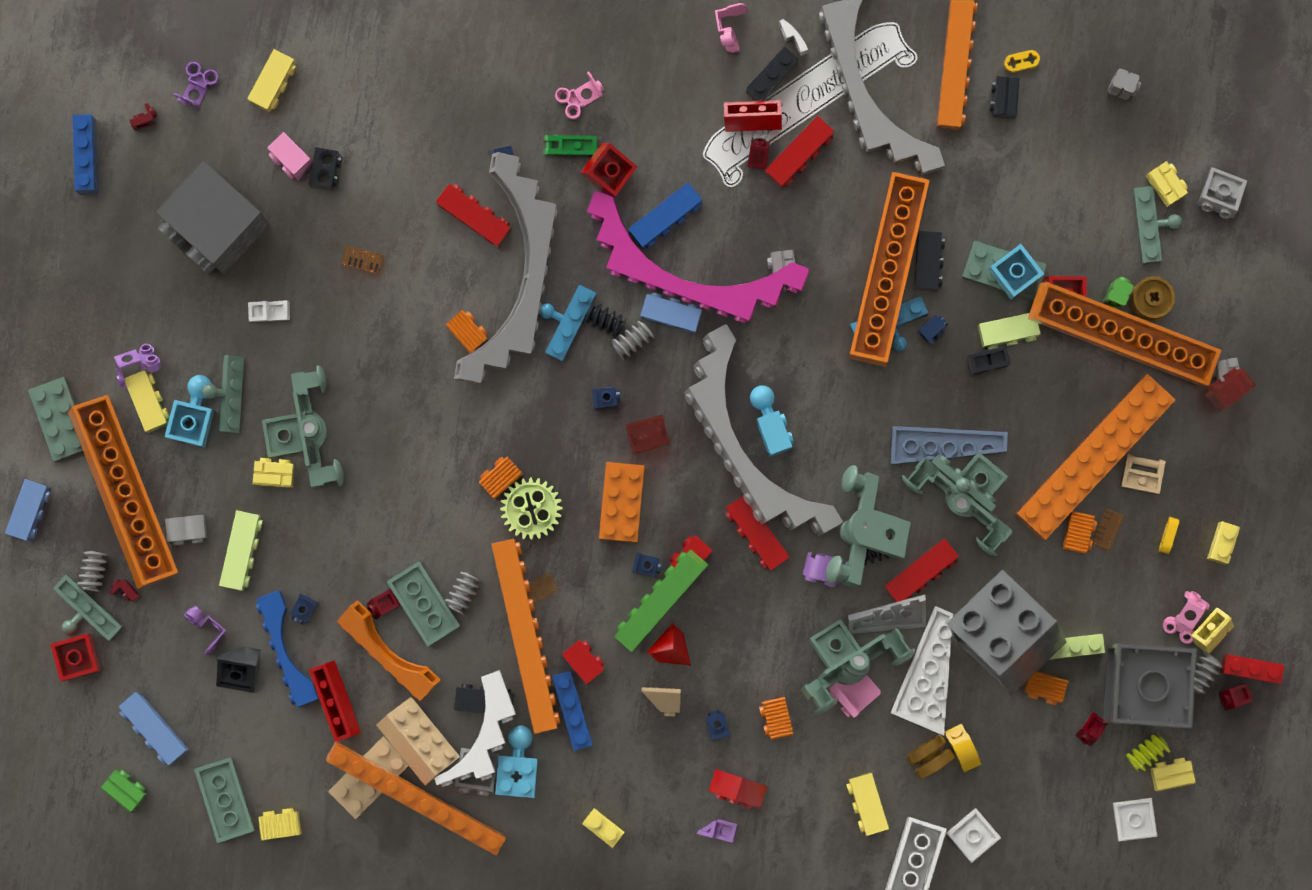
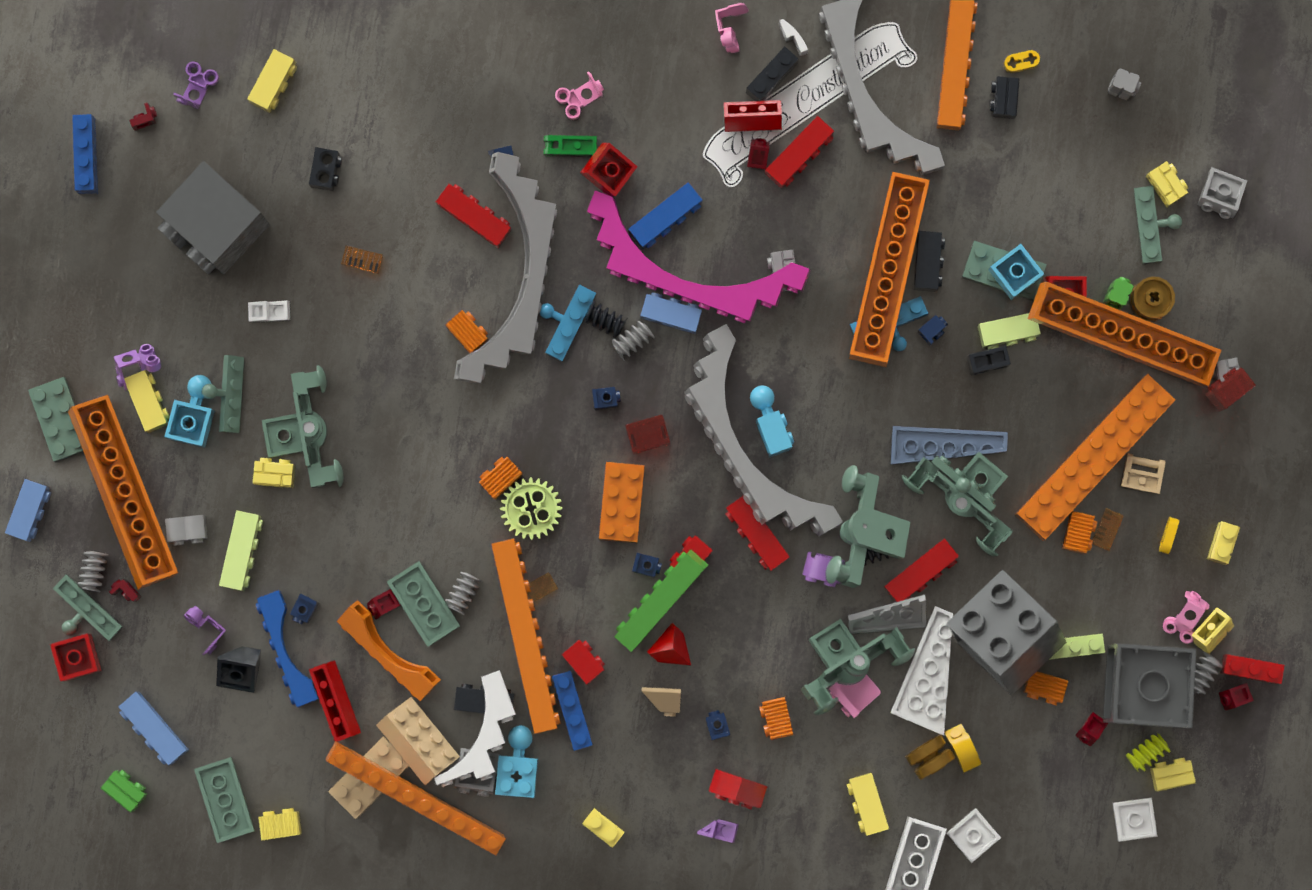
bright pink brick [267,132,313,181] -> none

